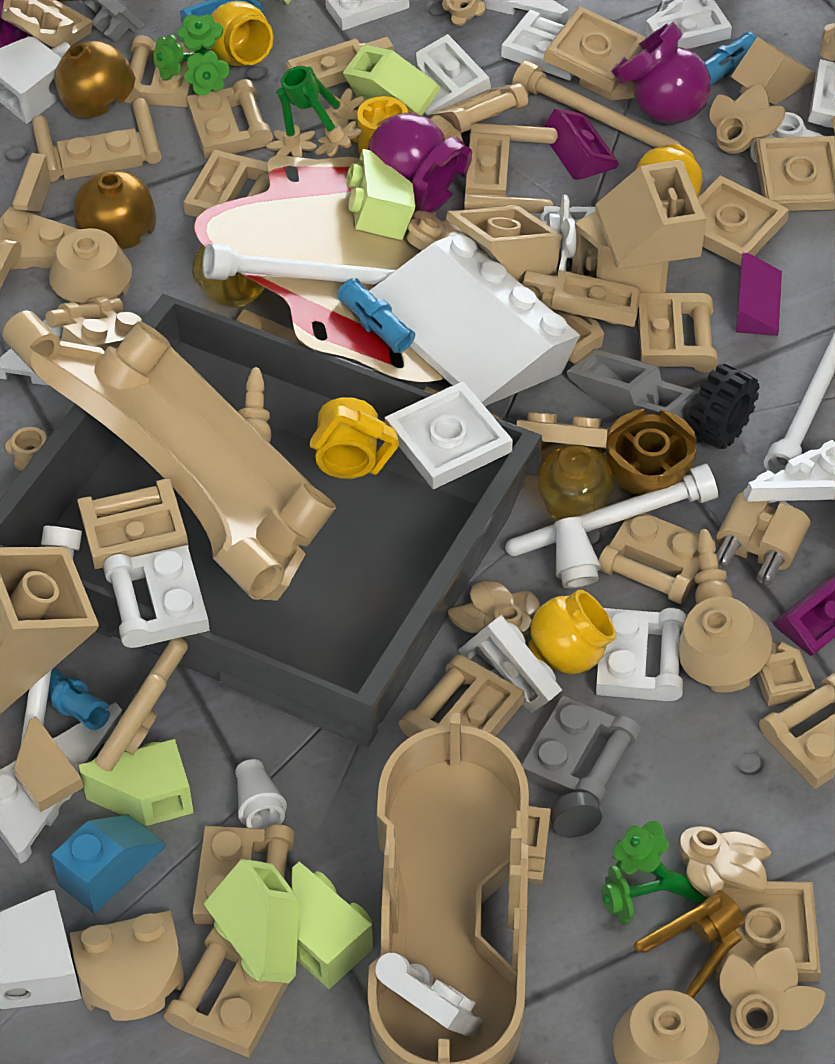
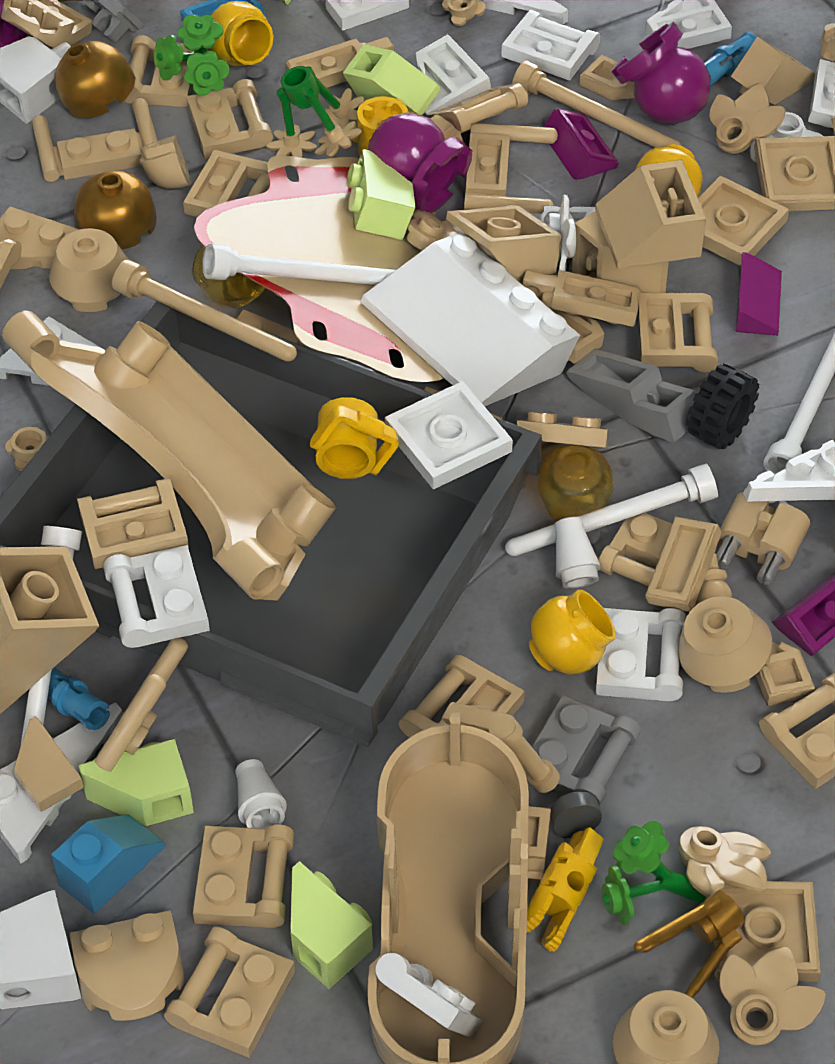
tan tile [12,153,51,212] -> none
tan plate [45,296,142,351] -> none
yellowish green slope [203,859,300,983] -> none
tan bar [238,367,271,442] -> none
dark azure pin [337,278,415,353] -> none
tan plate [447,581,540,640] -> none
white wing [458,615,562,713] -> none
tan tile [543,6,646,93] -> none
pearl gold cylinder [606,409,697,496] -> none
none -> tan piece [112,259,297,362]
none -> tan piece [140,135,191,189]
none -> tan plate [442,702,560,793]
none -> yellow hinge [526,827,604,952]
none -> tan tile [645,517,722,612]

